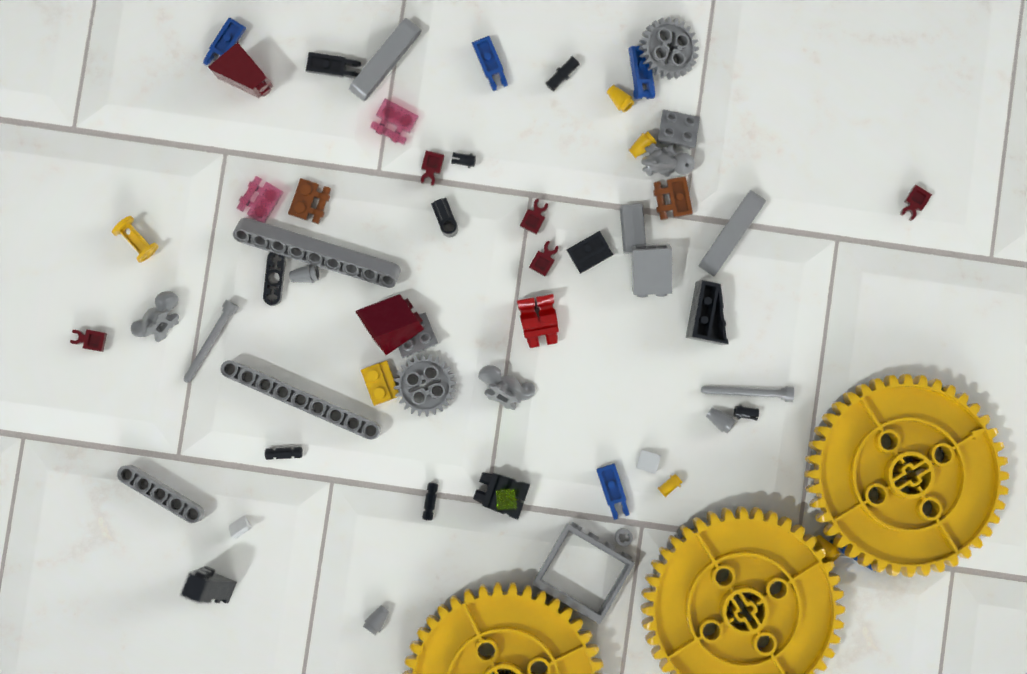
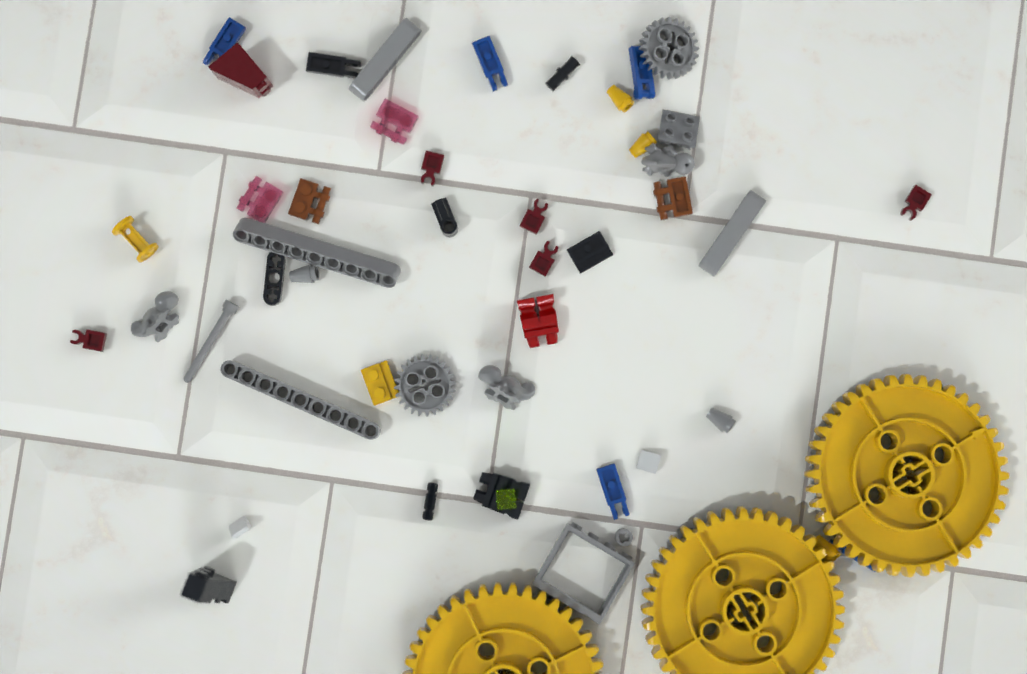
light grey beam [117,465,205,523] -> none
black axle [264,447,303,460] -> none
dark red slope [355,294,424,355] -> none
light grey cone [363,605,390,635] -> none
light grey hinge [398,312,438,358] -> none
black pin [451,152,476,168] -> none
light grey piece [620,204,646,254] -> none
light grey brick [631,244,672,297] -> none
yellow pin [658,474,682,498] -> none
black wedge [686,280,729,345] -> none
light grey piece [701,386,794,402] -> none
black pin [733,404,759,421] -> none

